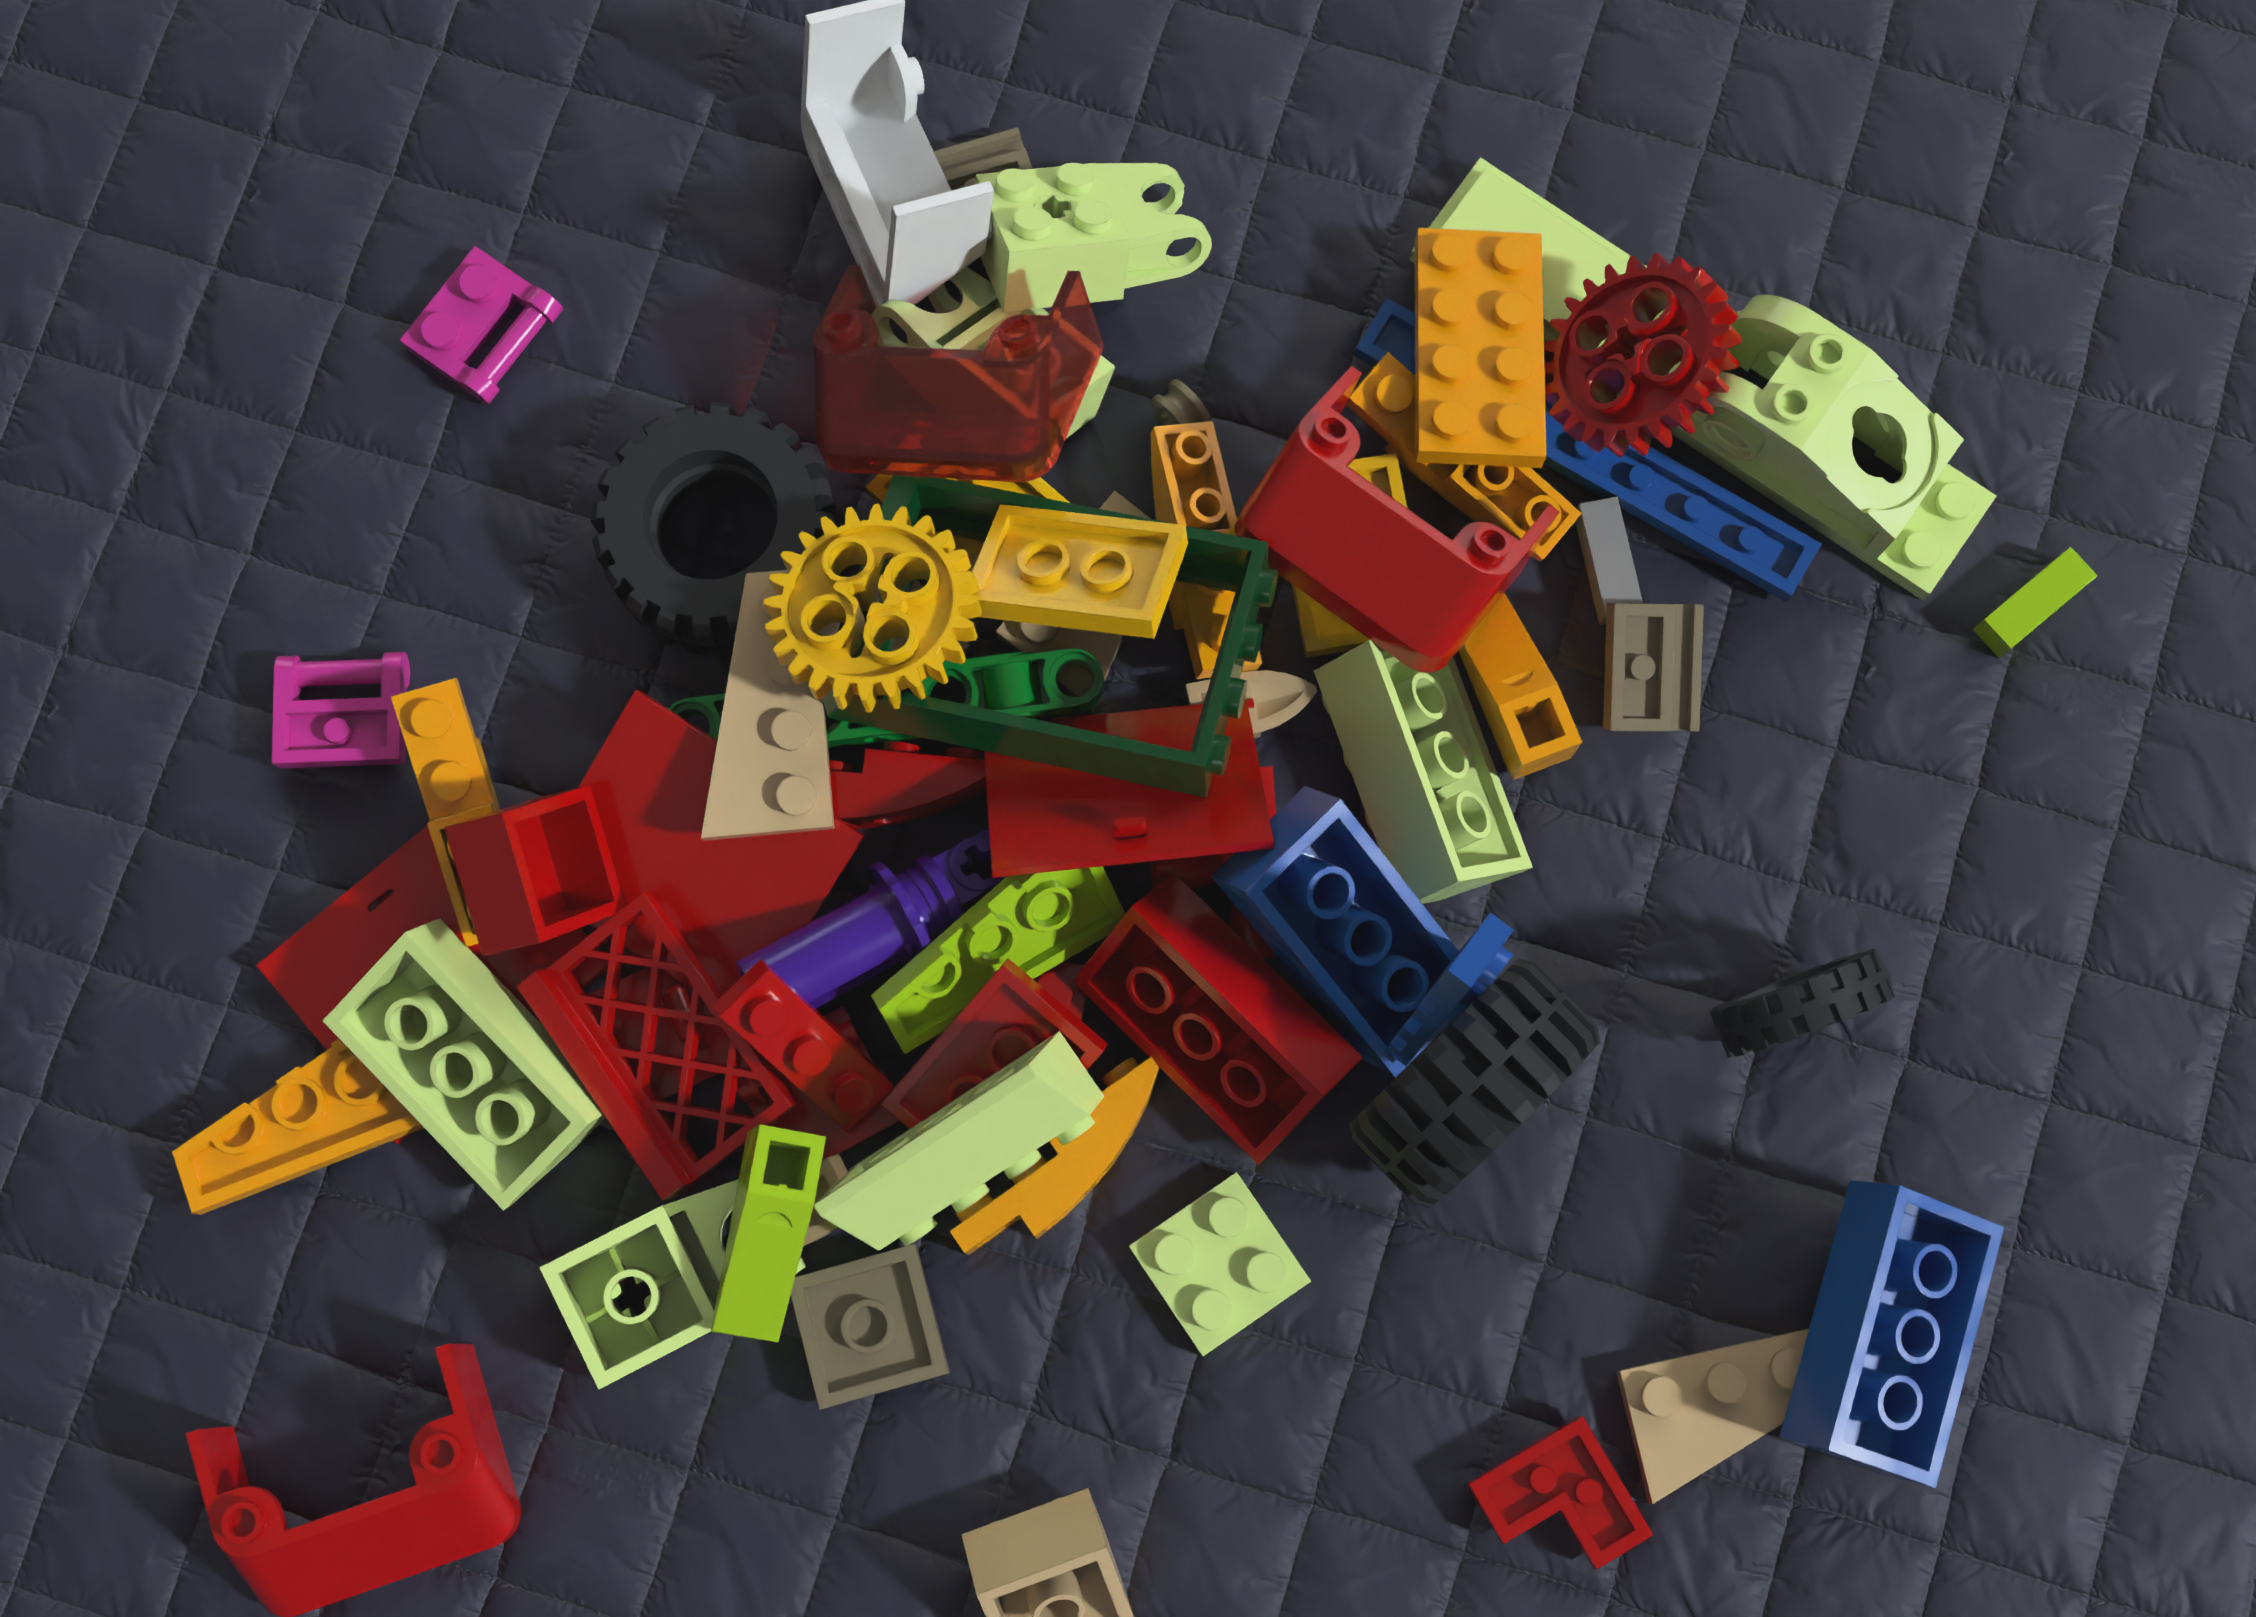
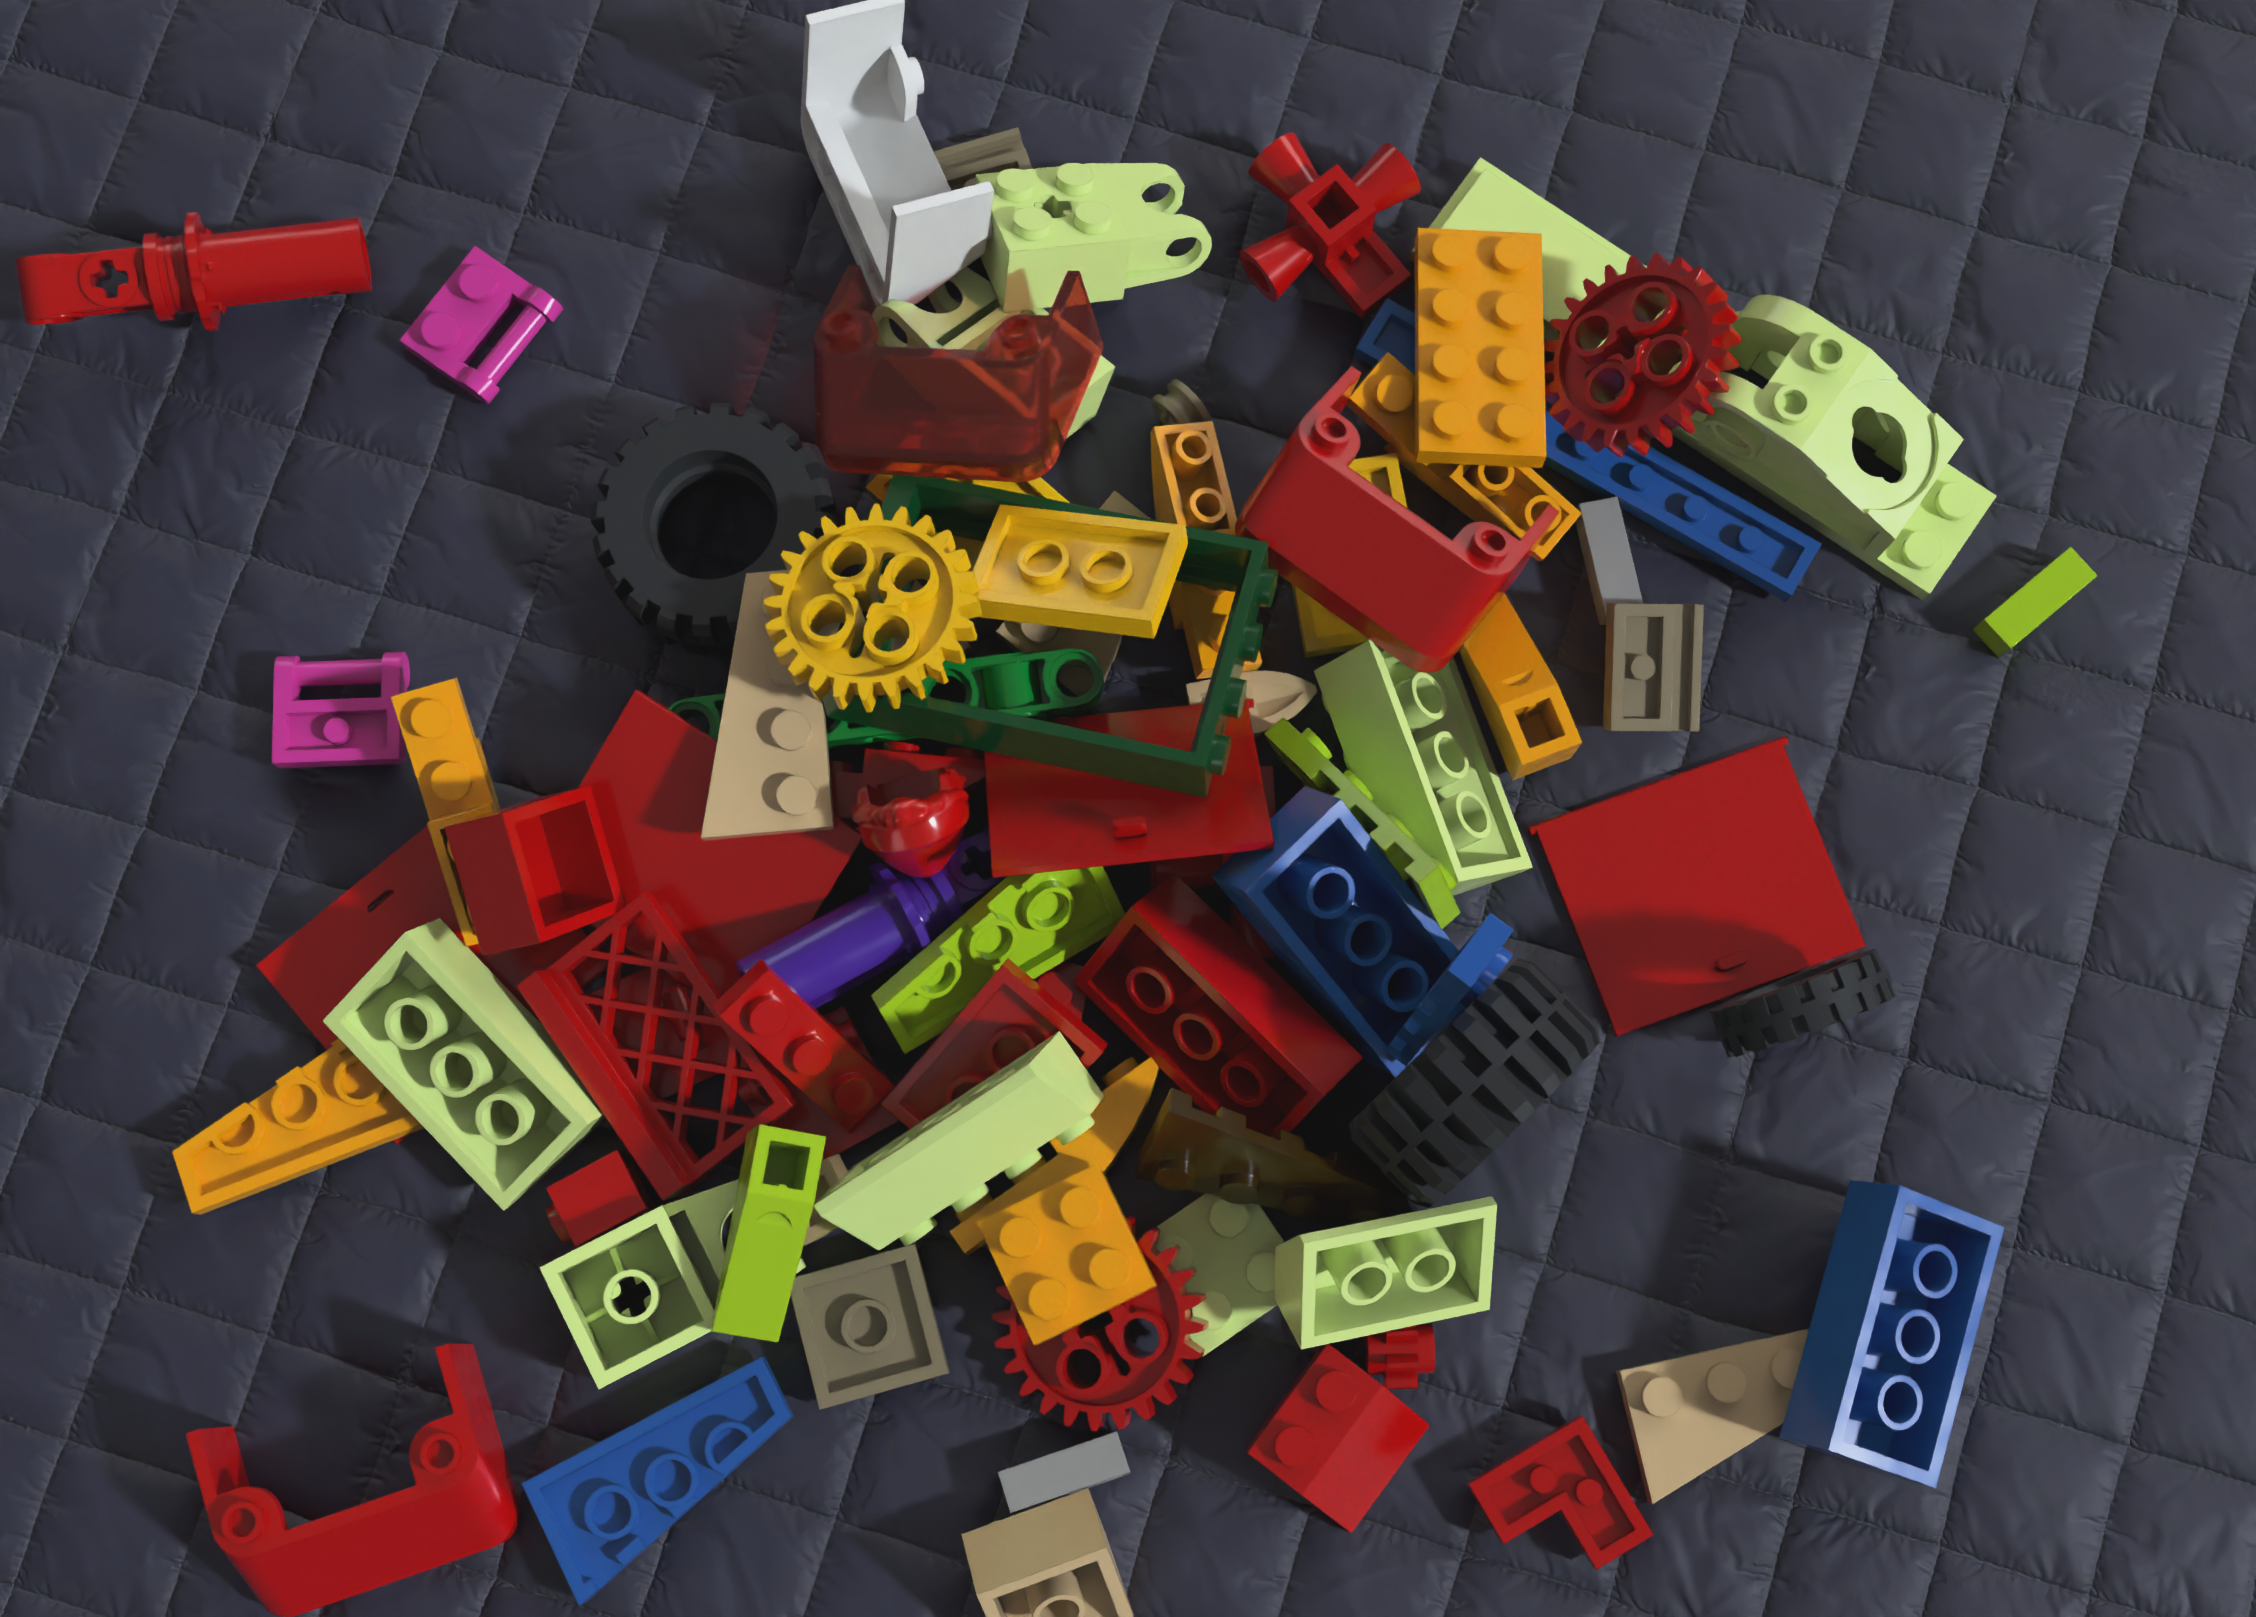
none -> red piece [15,212,372,332]
none -> blue wing [521,1357,794,1606]
none -> red brick [546,1150,656,1247]
none -> red hair [851,767,970,878]
none -> light orange plate [977,1163,1157,1345]
none -> red gear [992,1216,1209,1431]
none -> light grey piece [998,1431,1131,1514]
none -> dark brown wing [1135,1088,1408,1225]
none -> red brick [1239,132,1421,320]
none -> red slope [1245,1344,1430,1533]
none -> lime wing [1264,717,1461,929]
none -> yellowish green slope [1274,1196,1497,1349]
none -> red gear [1364,1323,1435,1389]
none -> red piece [1528,736,1866,1037]

